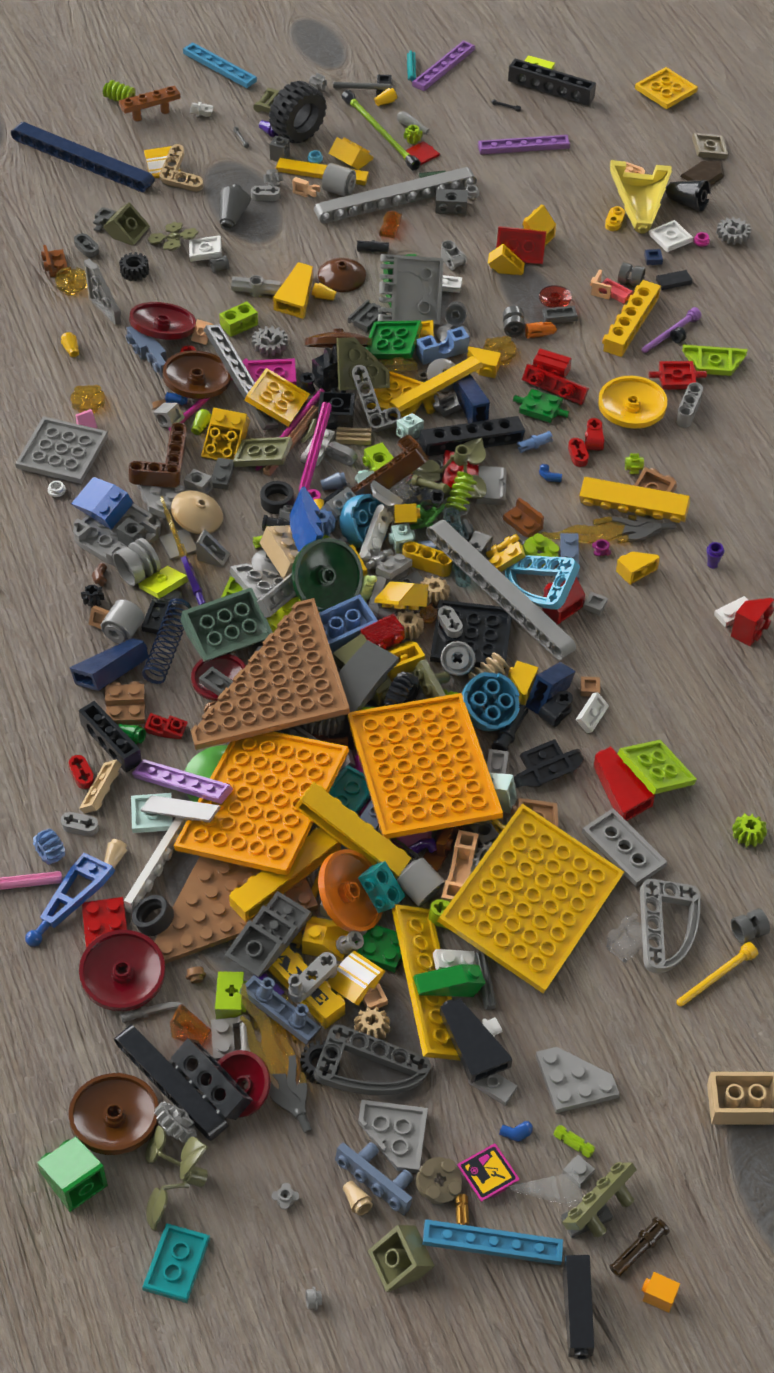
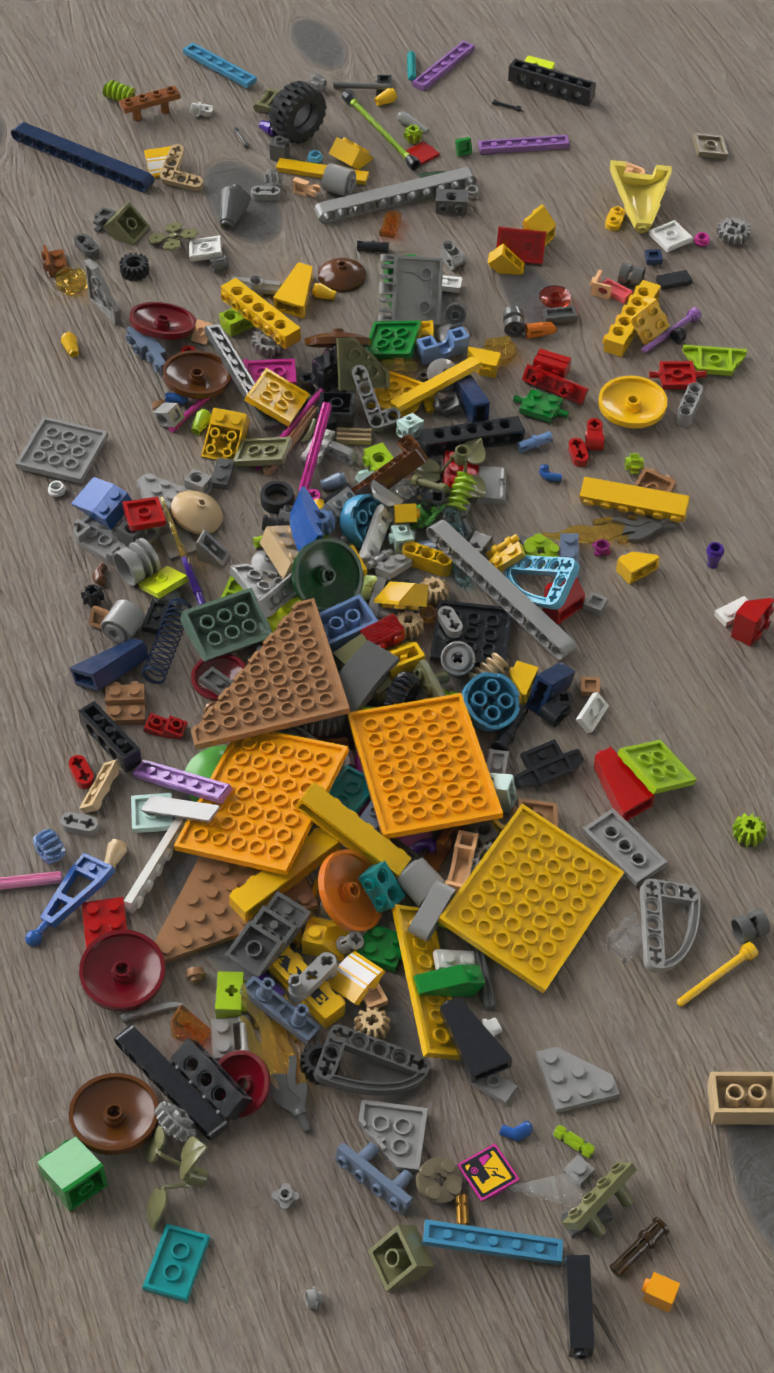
clear yellow plate [71,385,106,413] -> none
bright pink slope [75,409,97,429] -> none
green cone [118,724,146,744] -> none
reddish brown beam [129,423,187,488] -> none
black tyre [132,895,174,936] -> none
tan cone [343,1181,373,1216] -> none
dark grey plate [348,300,386,332] -> none
dark orange bracket [503,498,544,538] -> none
yellow plate [635,67,698,109] -> none
black cone [665,180,711,211] -> none
dark brown tile [680,161,724,186] -> none
none -> red plate [122,496,166,531]
none -> yellow brick [220,278,301,349]
none -> light grey beam [408,880,457,942]
none -> green tile [455,137,473,157]
none -> yellow bracket [630,296,670,345]

